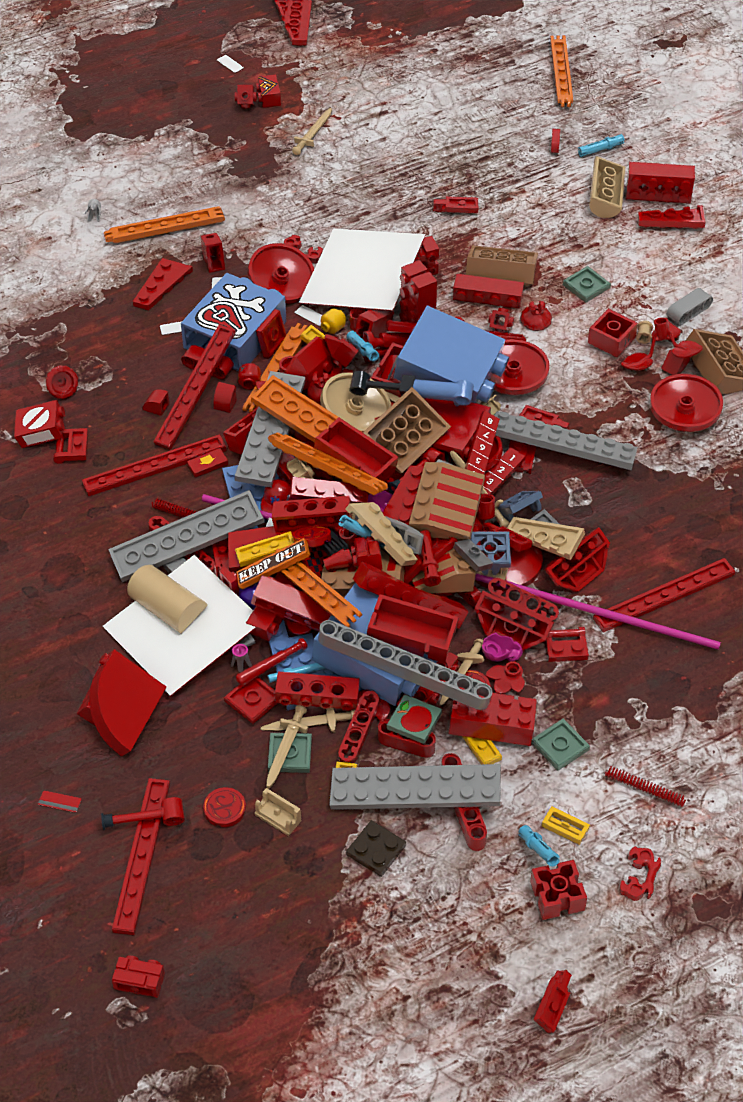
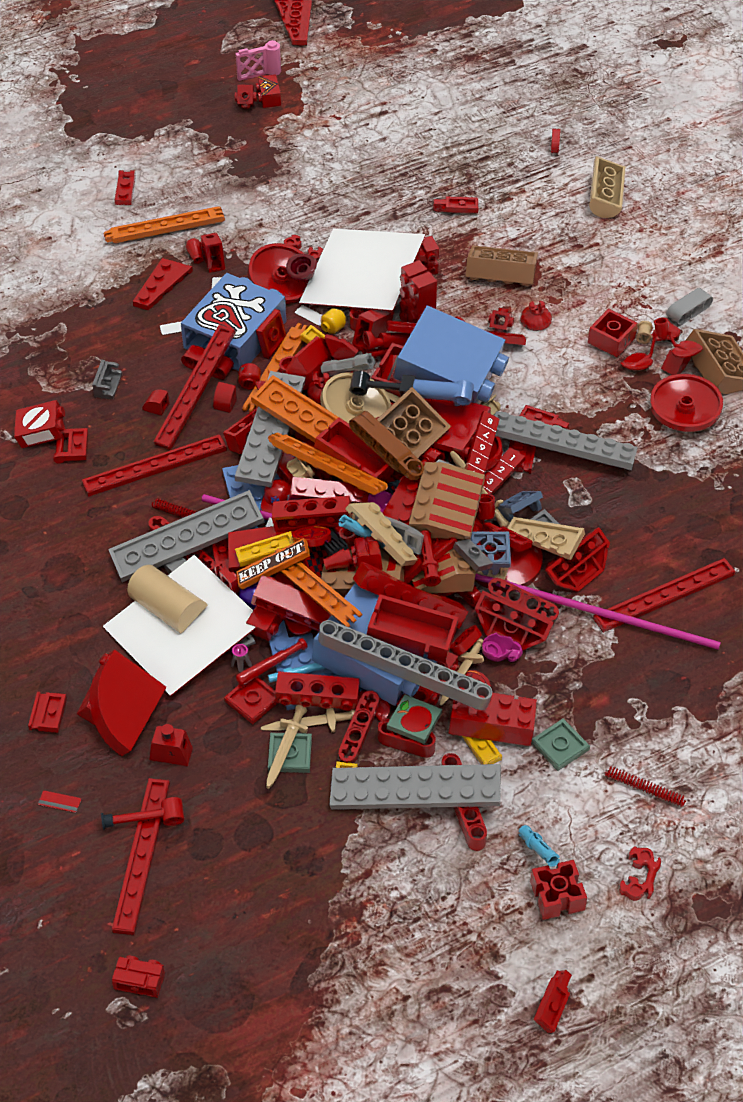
red hair [46,365,78,399] -> none
flat silver piece [84,199,102,222] -> none
red tile [187,449,228,478] -> none
red tile [203,787,246,828] -> none
white sticker [217,55,244,73] -> none
tan hinge [254,788,301,836] -> none
tan sword [292,108,332,155] -> none
medium azure pin [346,331,379,361] -> none
dark brown plate [346,820,406,877] -> none
red brick [453,274,524,309] -> none
red plate [485,661,525,694] -> none
red dish [489,339,550,395] -> none
yellow tile [542,806,590,845] -> none
red plate [545,627,589,662] -> none
orange hinge [550,35,573,107] -> none
sand green tile [563,266,611,303] -> none
medium azure pin [578,134,625,157] -> none
red brick [626,161,695,204] -> none
red wing [638,205,706,229] -> none
none -> red plate [28,692,67,733]
none -> flat silver hinge [92,360,122,399]
none -> red plate [115,170,136,205]
none -> red torso [149,724,193,766]
none -> red cone [186,238,203,264]
none -> bright pink piece [236,40,281,81]
none -> dark red hat [286,253,317,281]
none -> light grey axle [321,353,375,377]
none -> dark orange piece [349,411,424,481]
none -> red beam [450,625,482,656]

